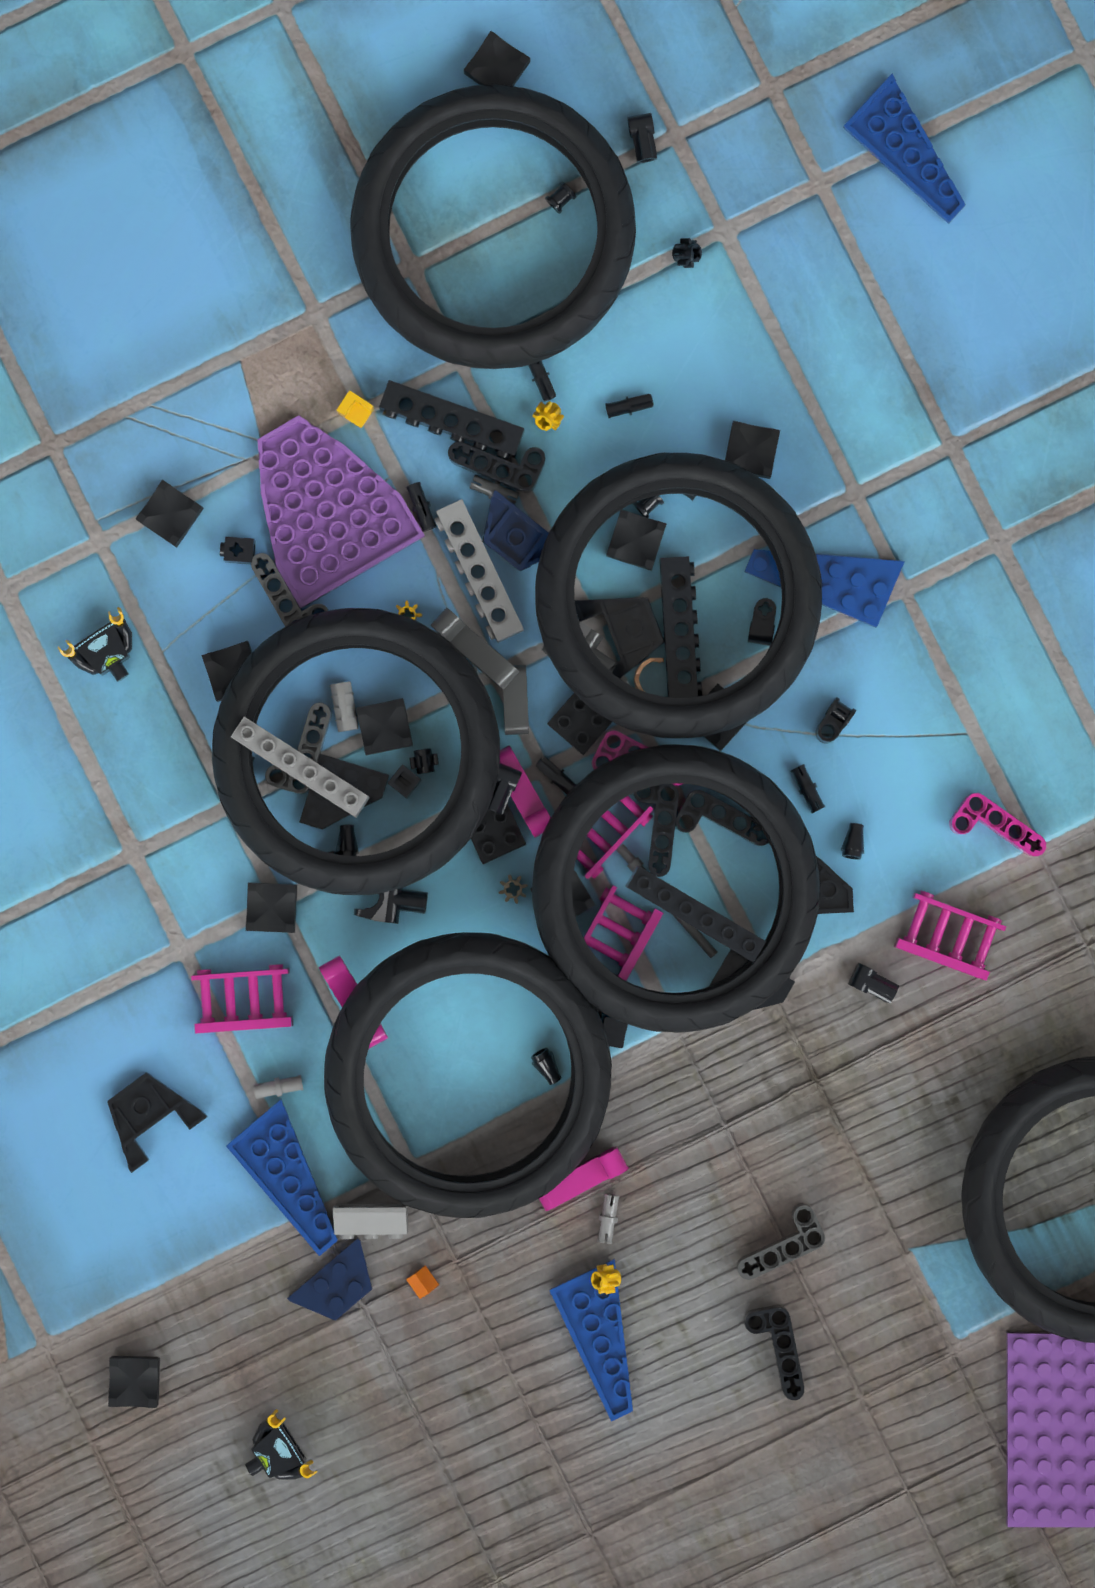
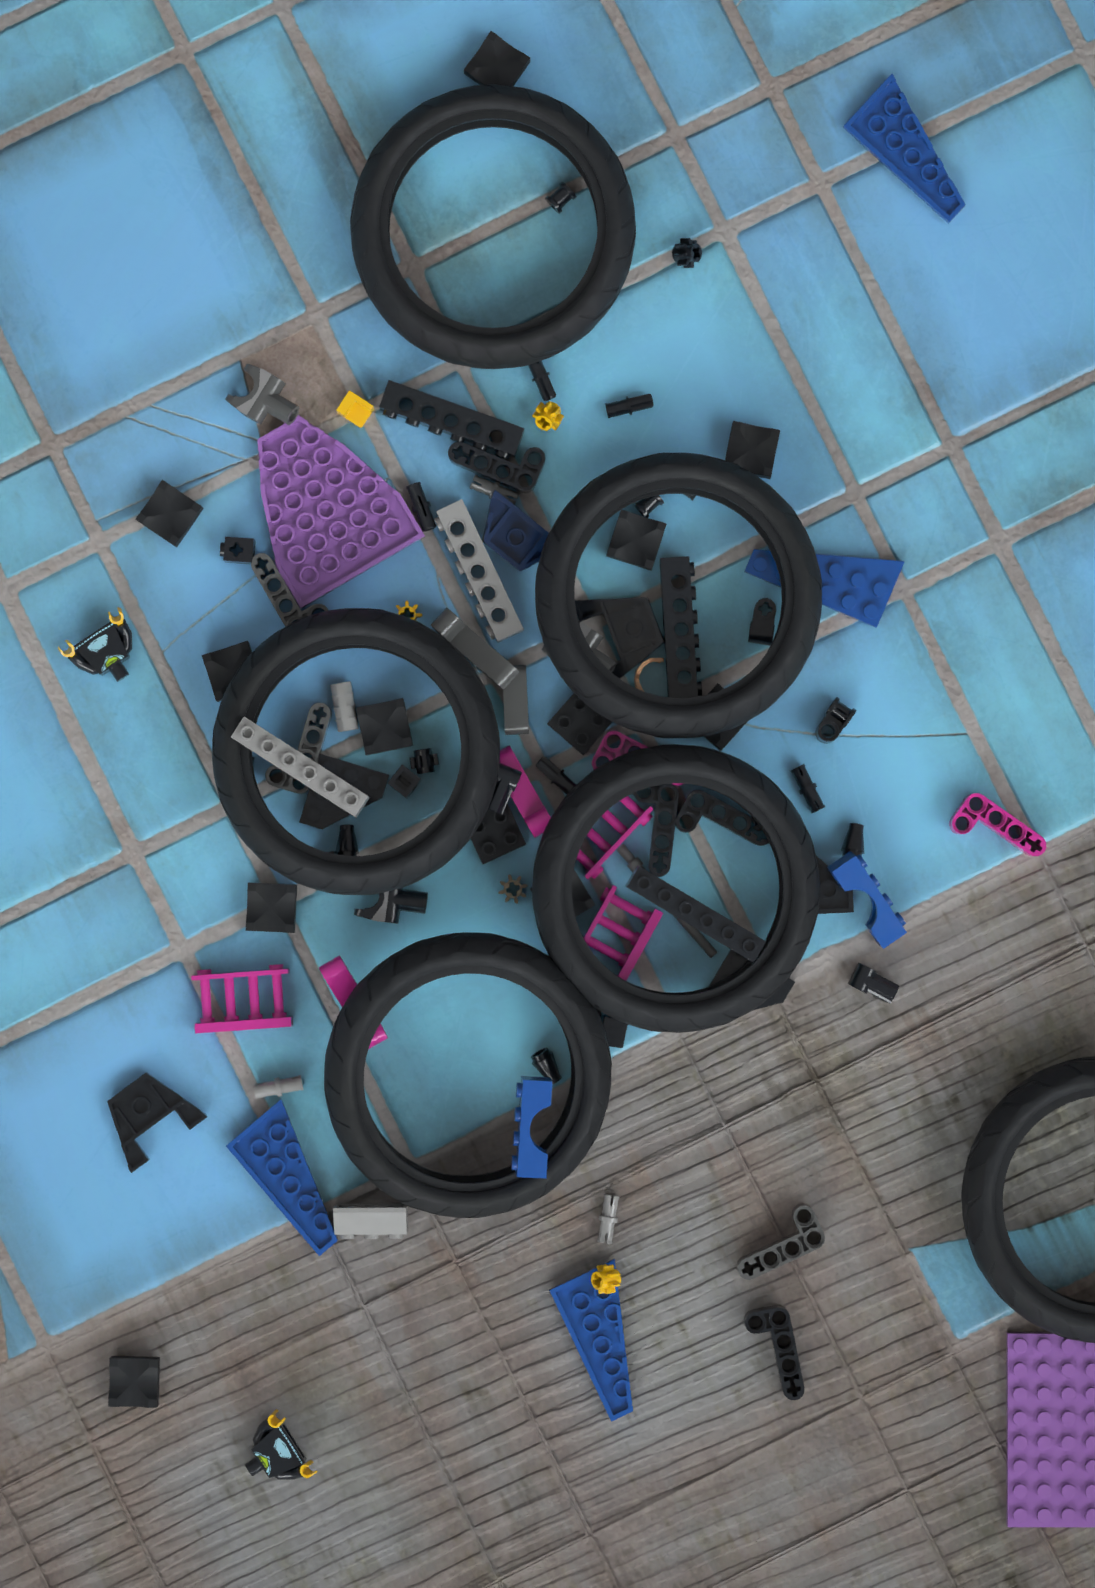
dark blue wing [287,1237,373,1321] -> none
orange slope [406,1265,439,1299] -> none
dark pink beam [539,1146,629,1211] -> none
black piece [627,113,657,163] -> none
dark pink fence [894,890,1007,981] -> none
none -> dark grey connector [225,364,300,425]
none -> blue arch [511,1076,552,1179]
none -> blue arch [827,851,907,949]

